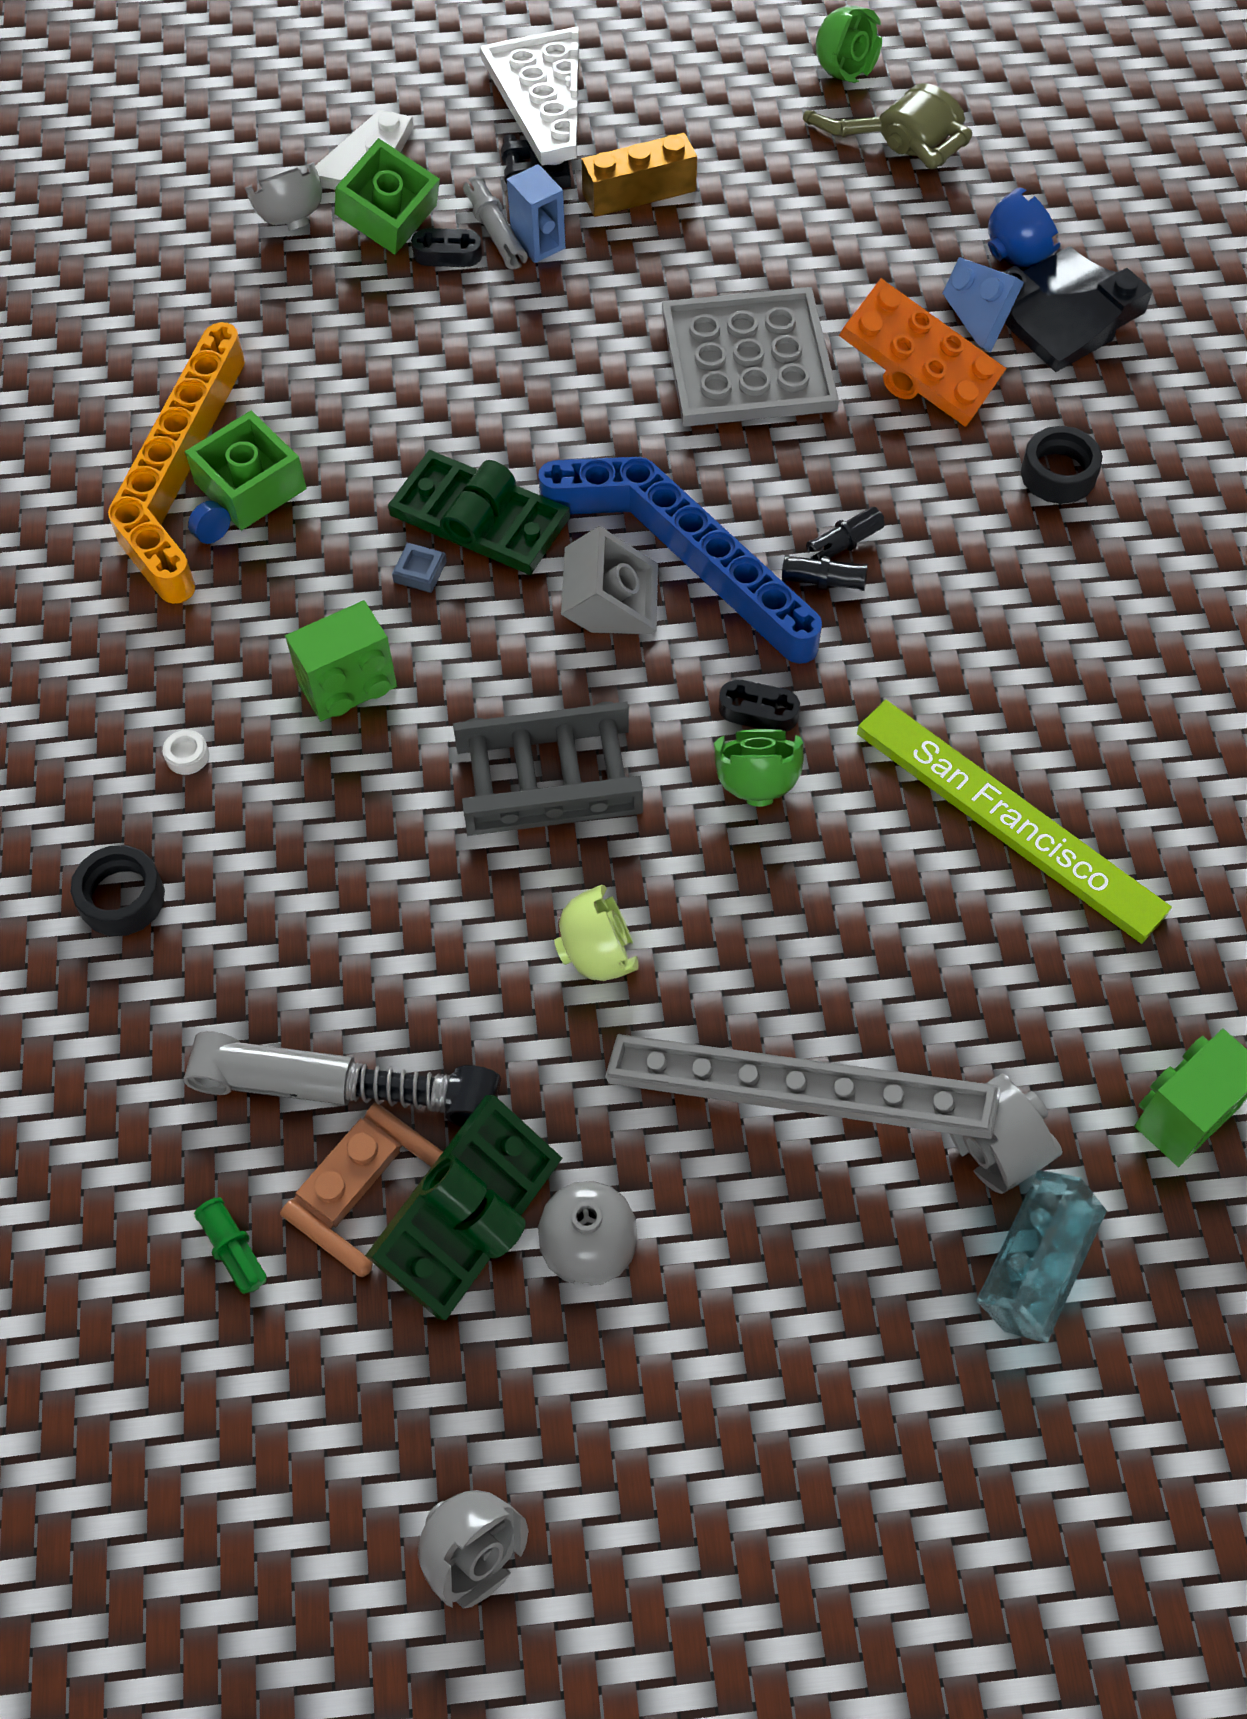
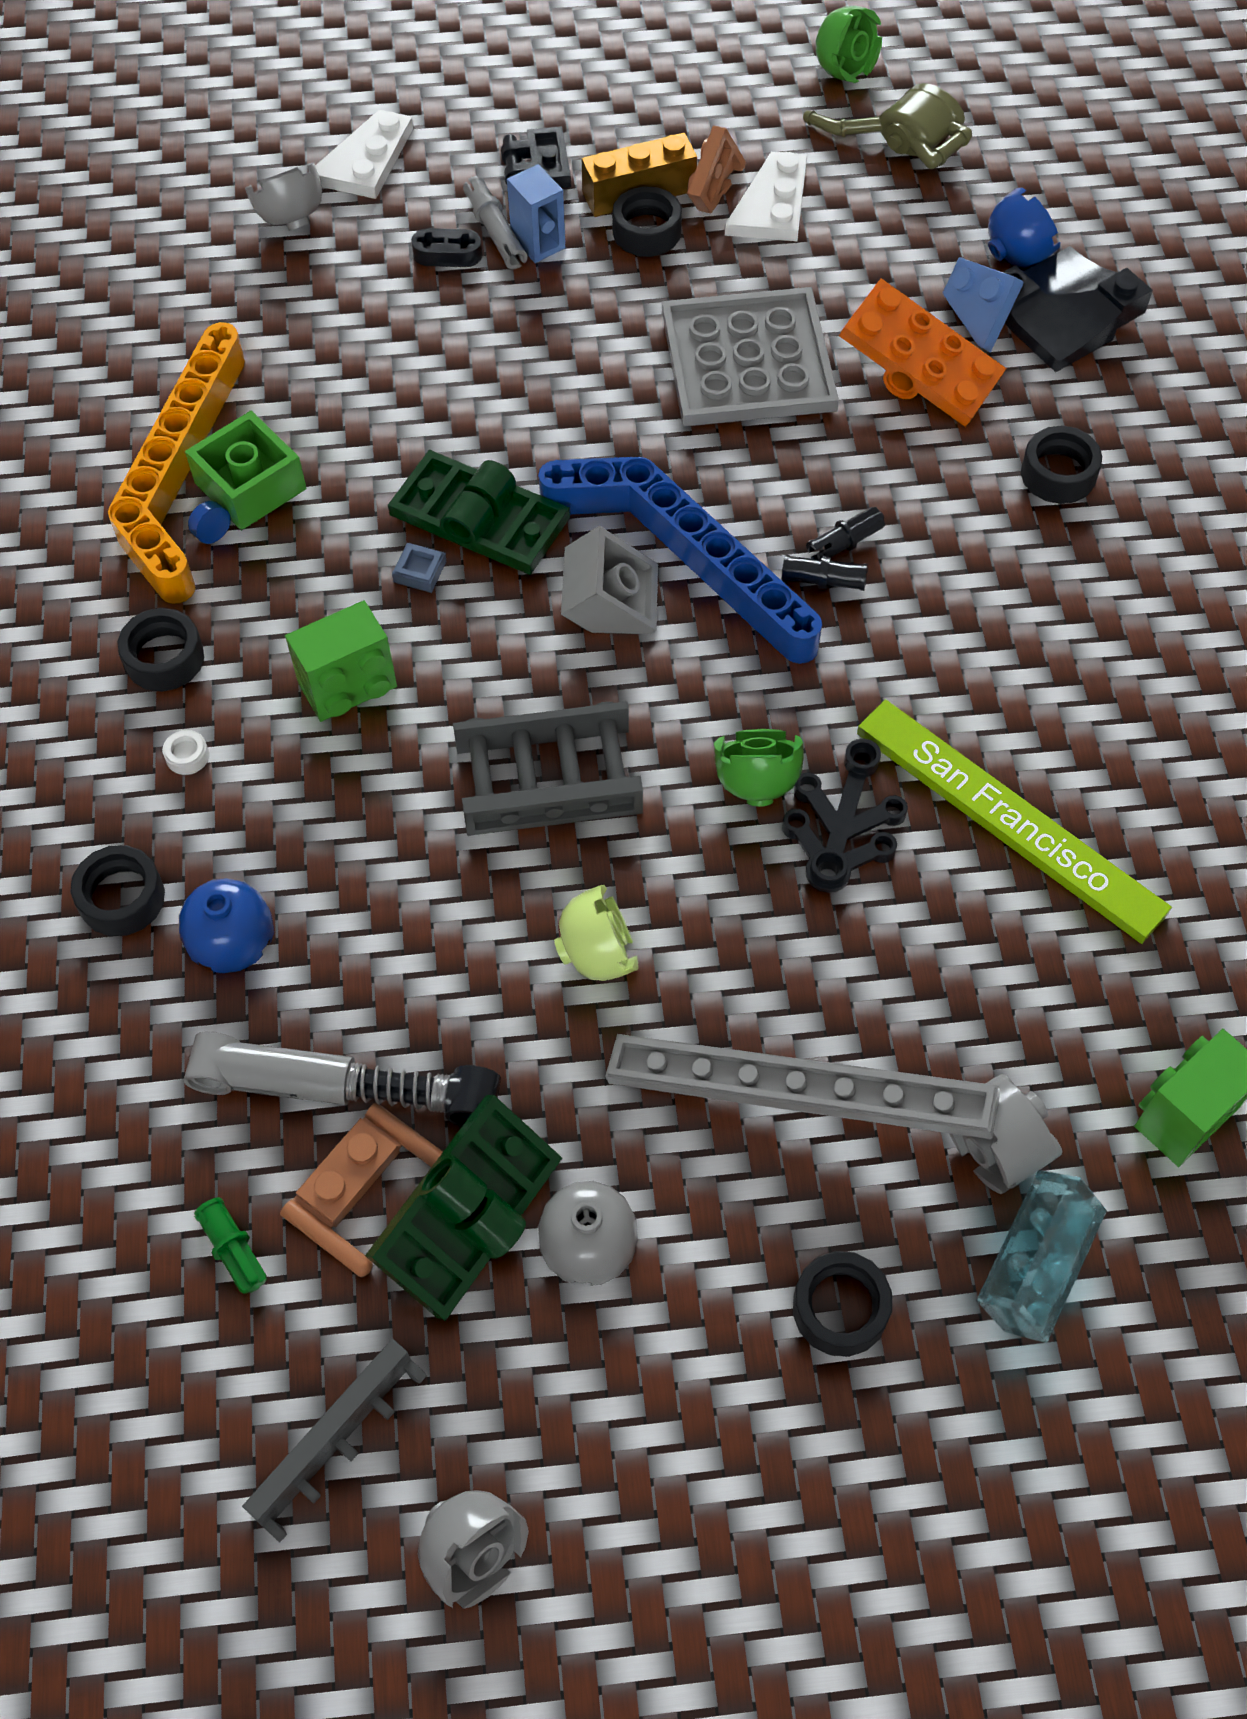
bright green brick [335,138,440,255] -> none
white wing [480,26,579,166] -> none
black beam [719,679,800,732] -> none
none -> black tyre [117,608,205,692]
none -> blue cylinder [178,878,274,973]
none -> dark grey hinge [242,1338,427,1543]
none -> black tyre [612,186,682,257]
none -> nougat wing [687,125,746,213]
none -> white wing [725,151,807,242]
none -> black plant [782,739,908,893]
none -> black tyre [793,1251,892,1357]

